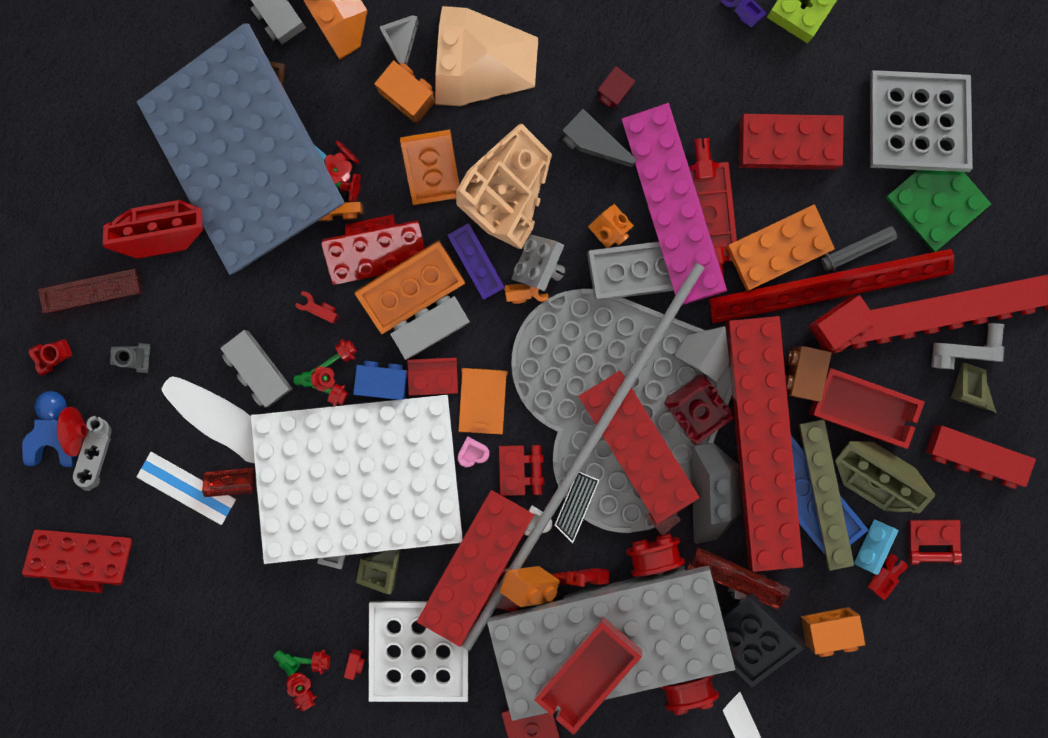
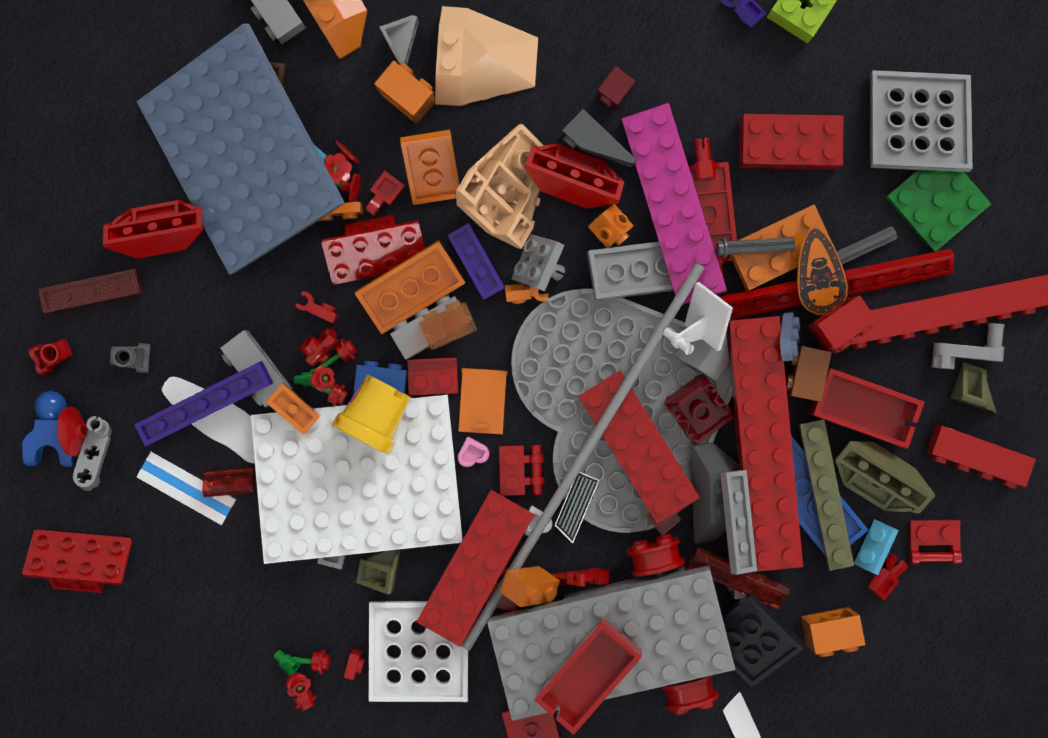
none -> dark purple plate [134,361,273,447]
none -> orange plate [266,383,321,435]
none -> red plate [300,326,339,366]
none -> yellow piece [332,374,411,455]
none -> red plate [366,171,405,216]
none -> clear orange brick [419,300,478,351]
none -> red wedge [524,144,624,209]
none -> white plate [663,282,733,355]
none -> dark grey axle [716,238,796,258]
none -> light grey plate [720,470,757,575]
none -> sand blue plate [780,312,800,362]
none -> shield [797,227,848,315]

